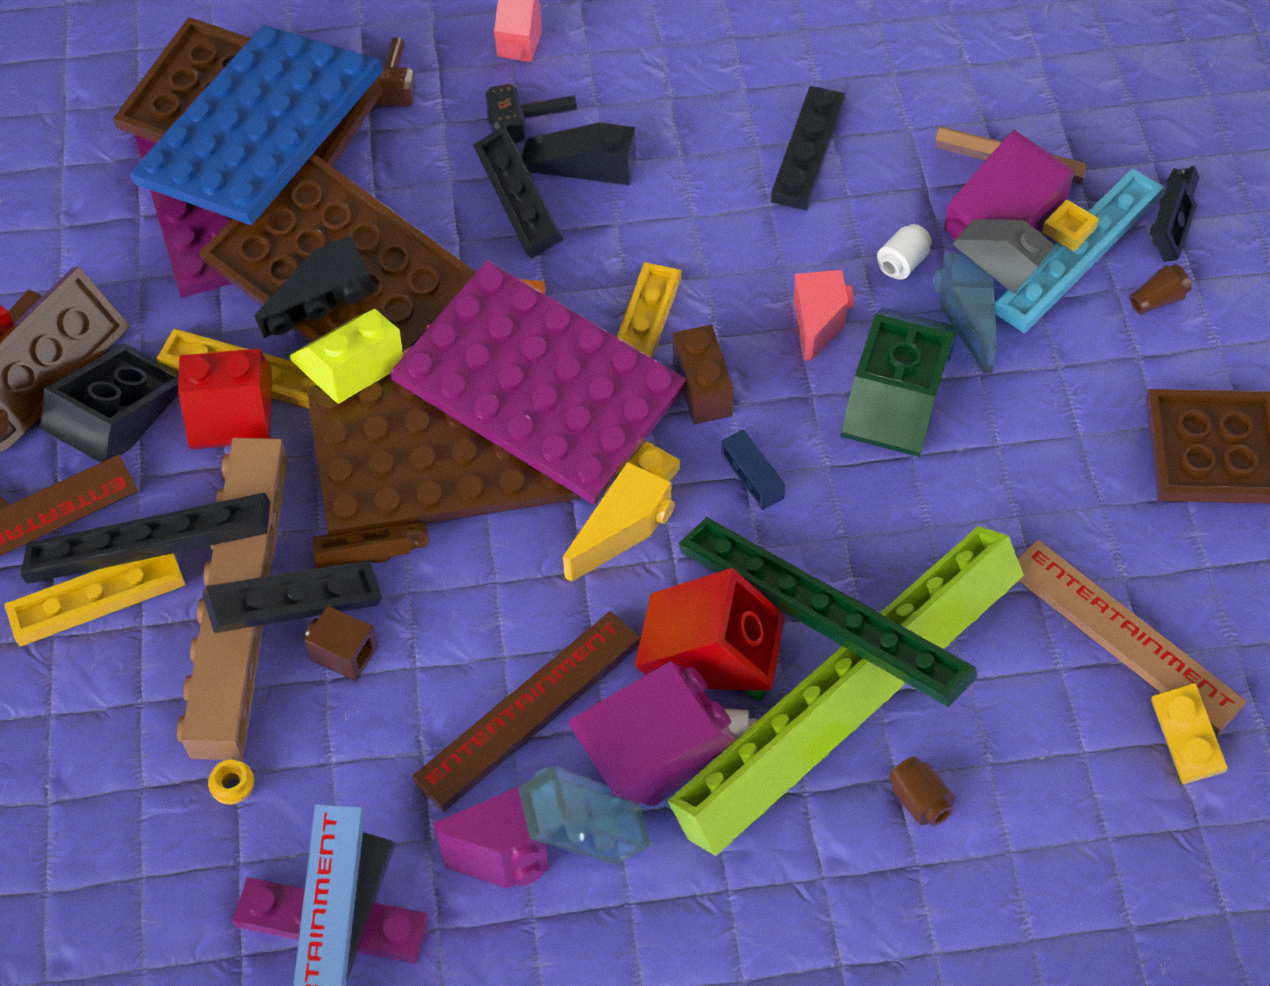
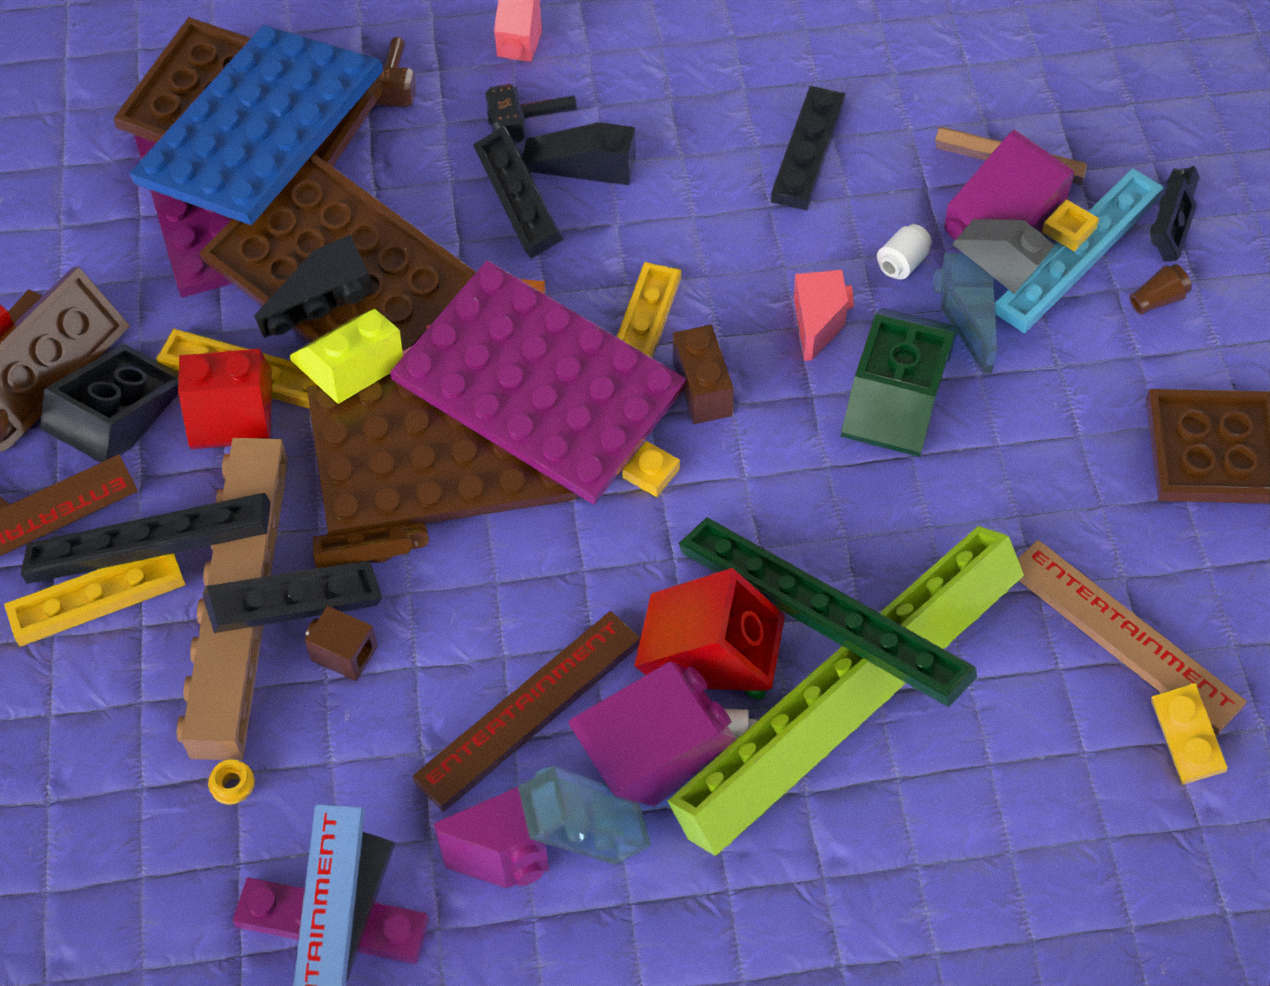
yellow slope [563,462,675,581] -> none
dark blue piece [721,429,785,510] -> none
reddish brown brick [889,756,955,826] -> none

